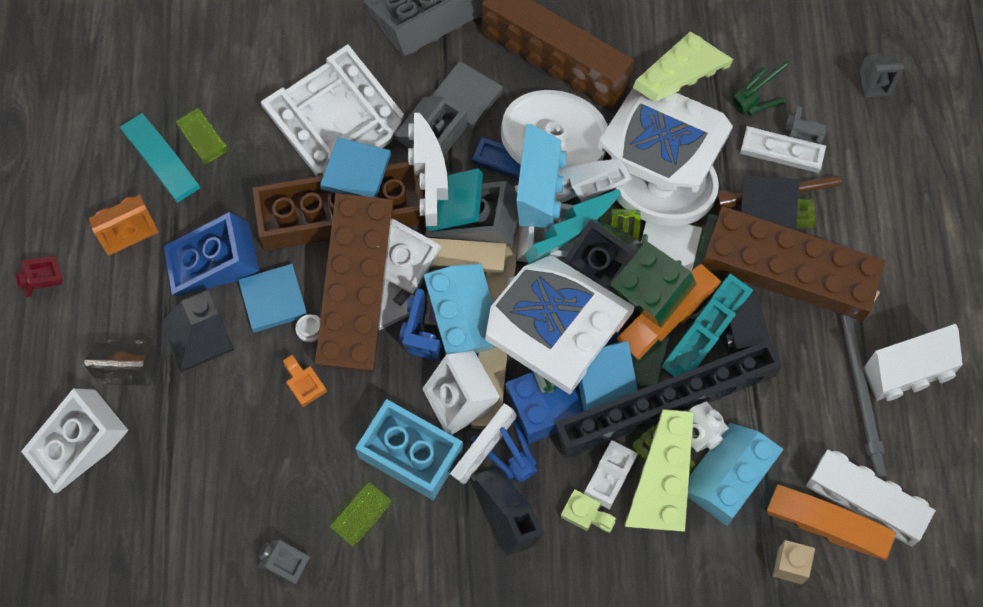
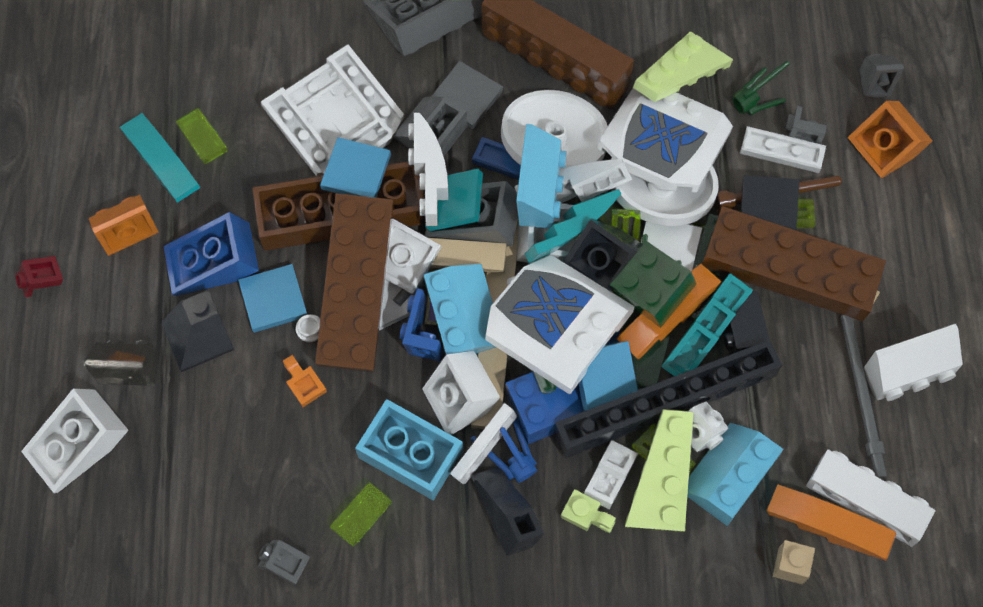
none -> orange slope [847,101,933,178]

